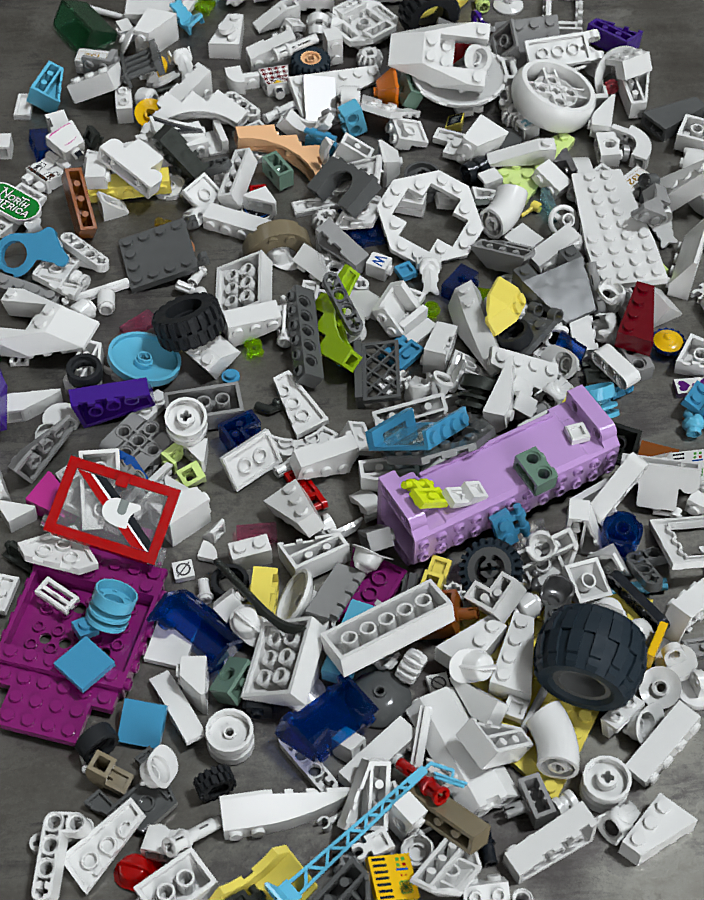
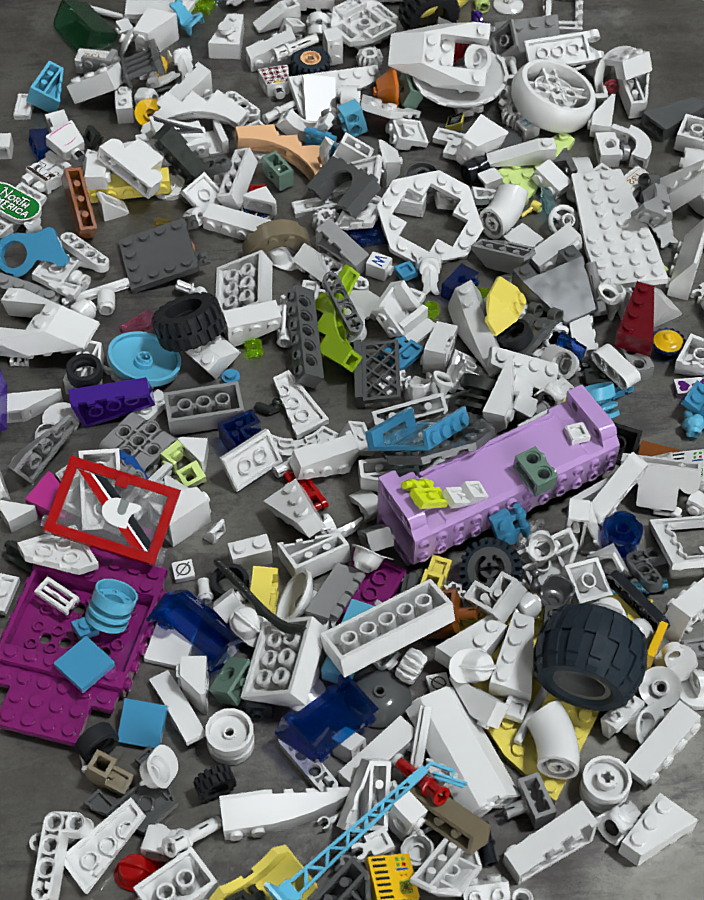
white wheel [164,397,208,446] -> none
white pin [187,266,207,287] -> none
white tile [197,540,218,563] -> none
white brick [225,66,260,94] -> none
clear pink plate [236,522,278,543] -> none
white wedge [456,717,534,770] -> none
white wheel [551,789,579,817] -> none
dark purple wedge [586,18,643,52] -> none
white hair [593,312,618,346] -> none

